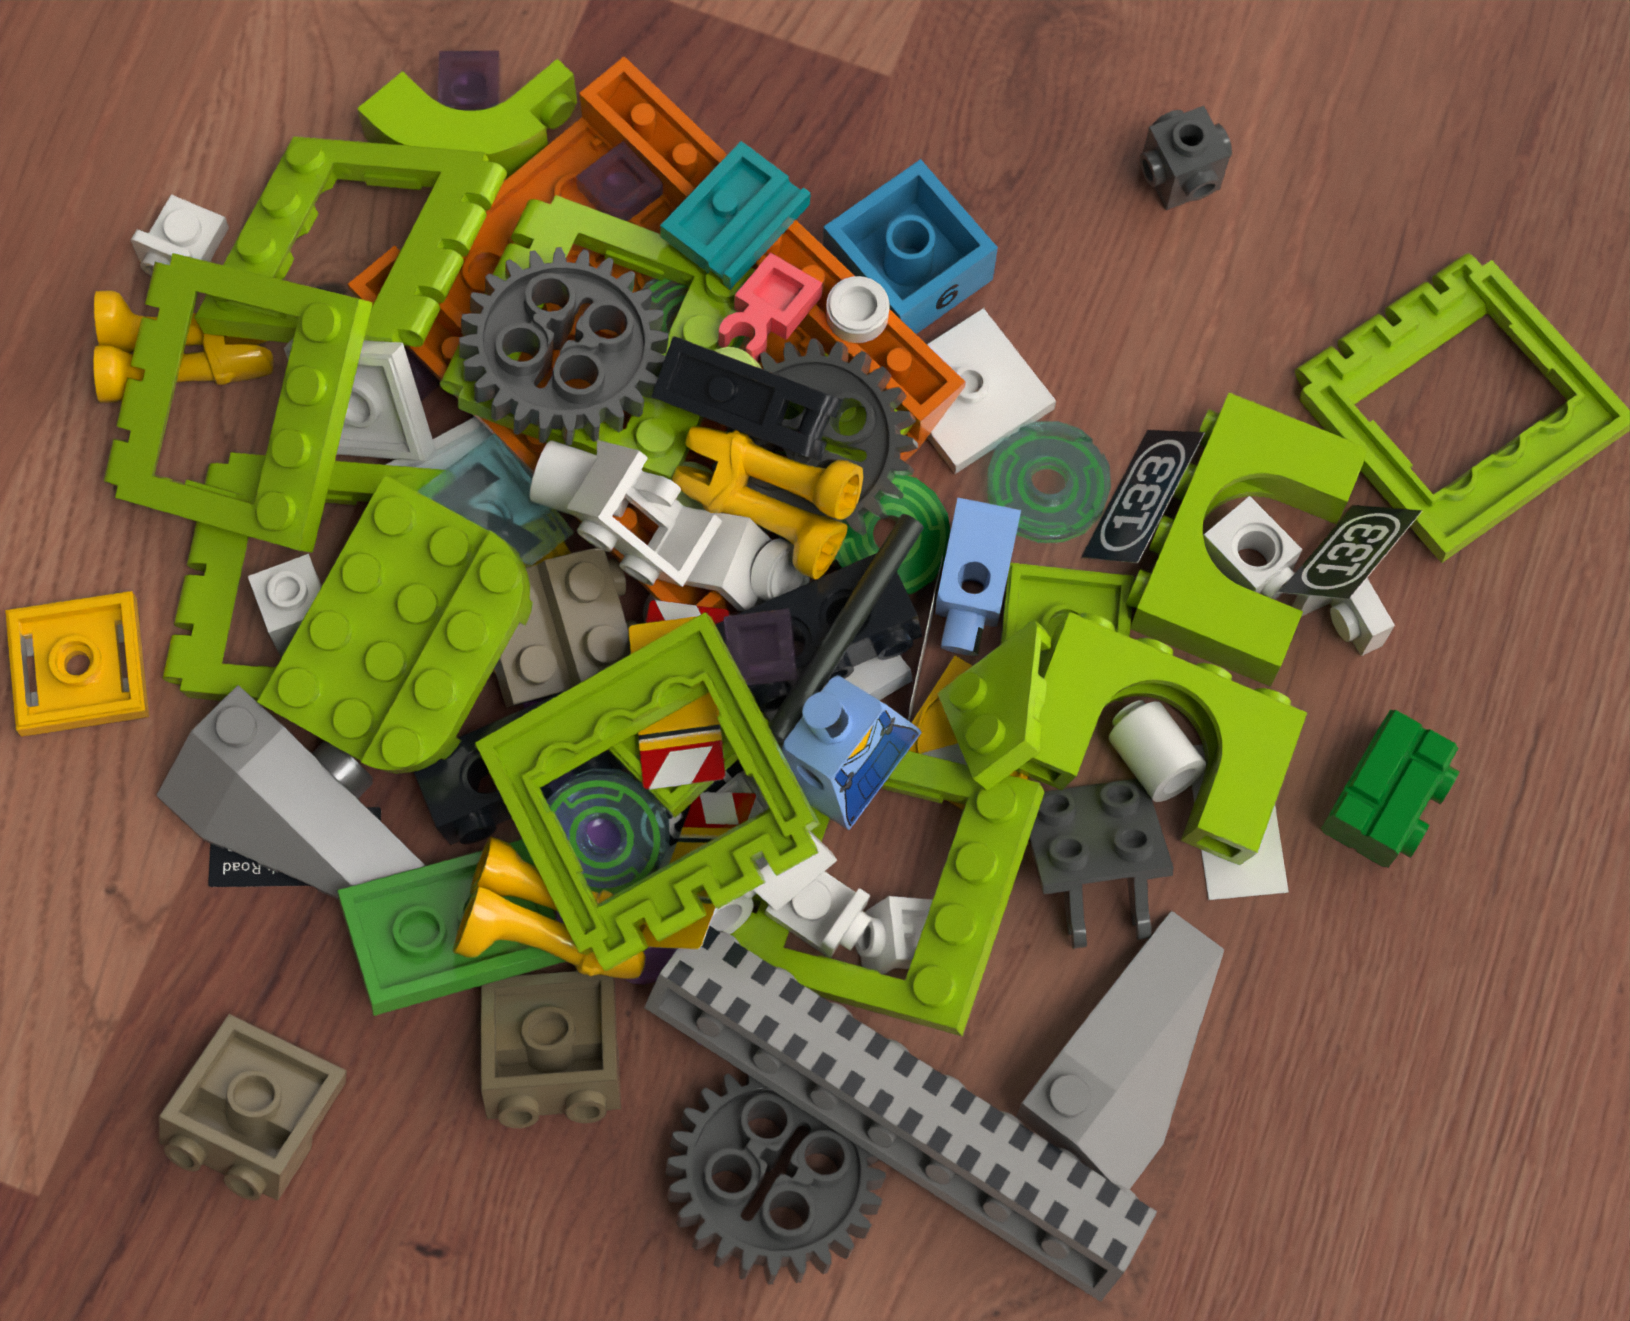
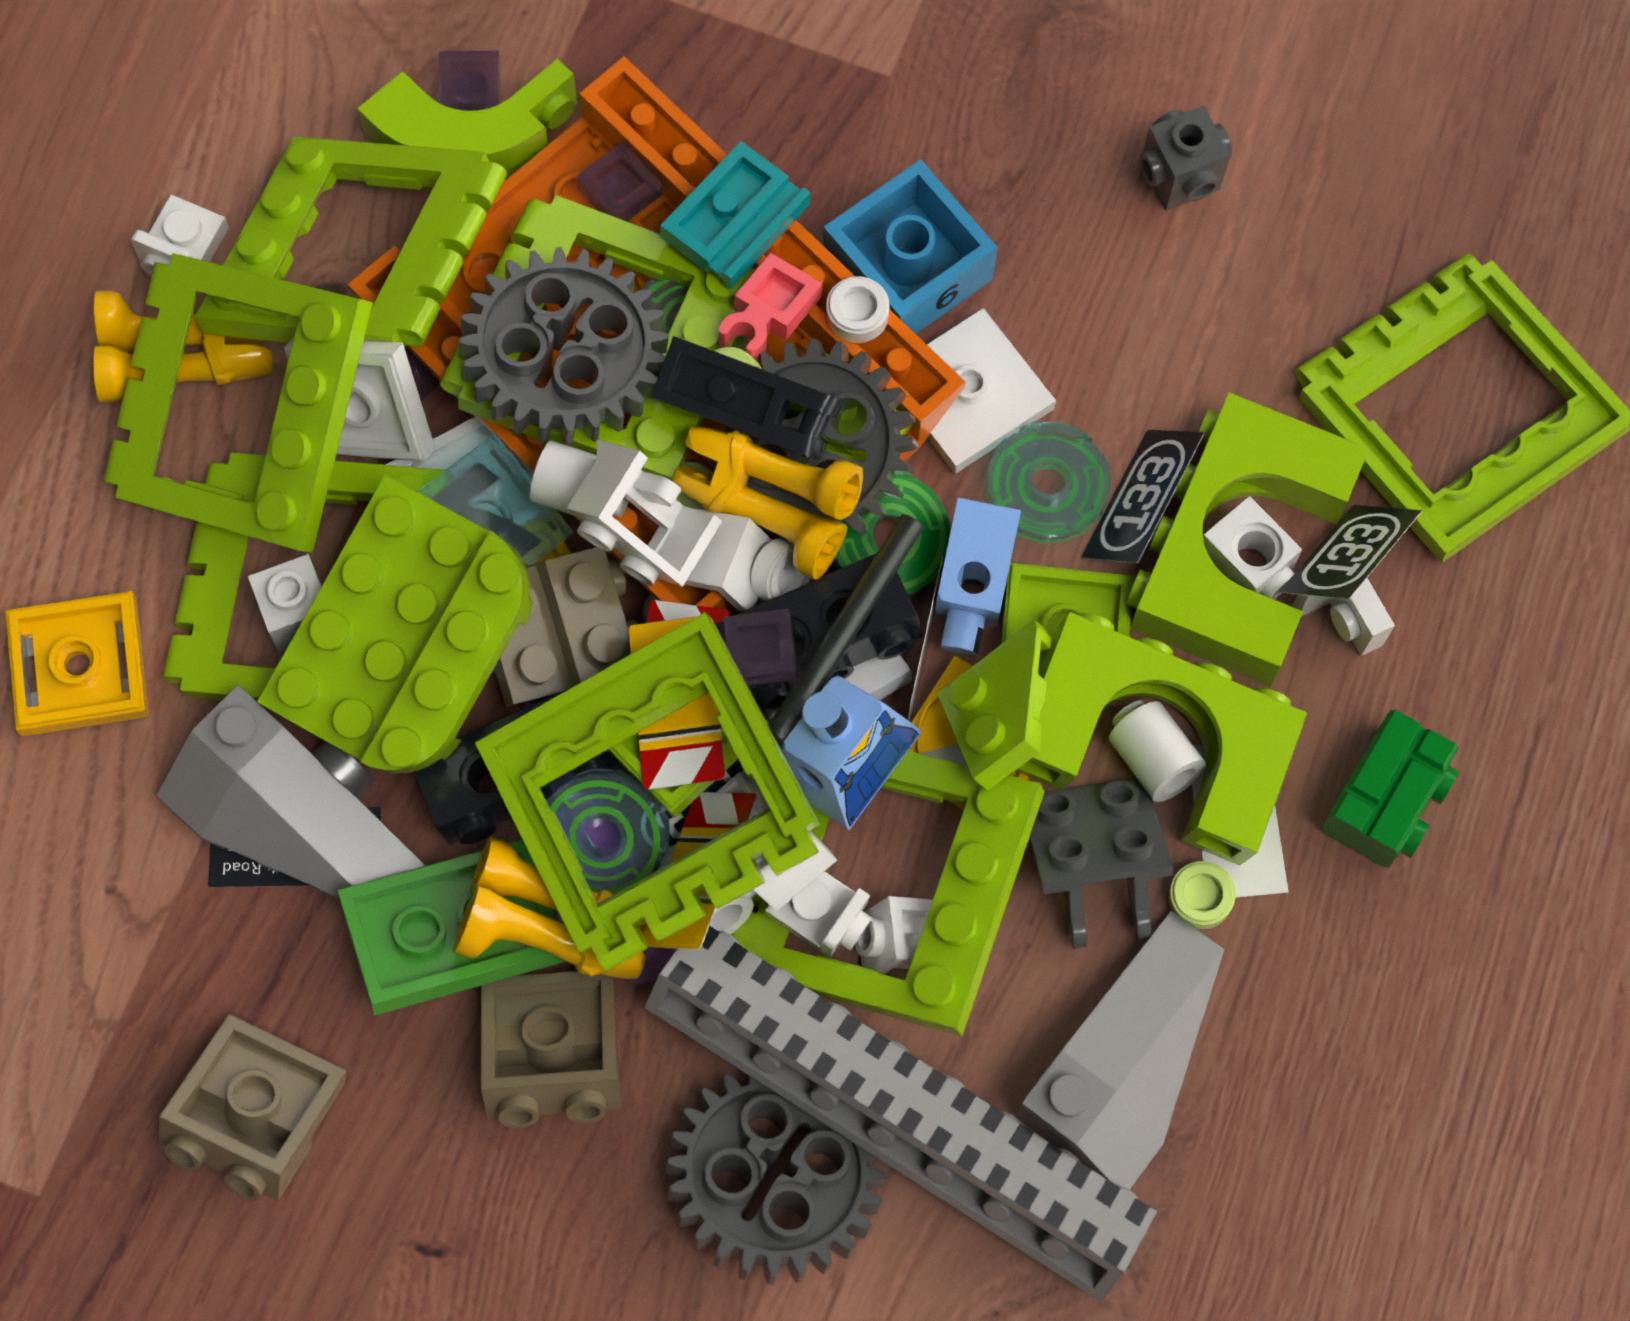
none -> yellowish green tile [1168,861,1236,930]

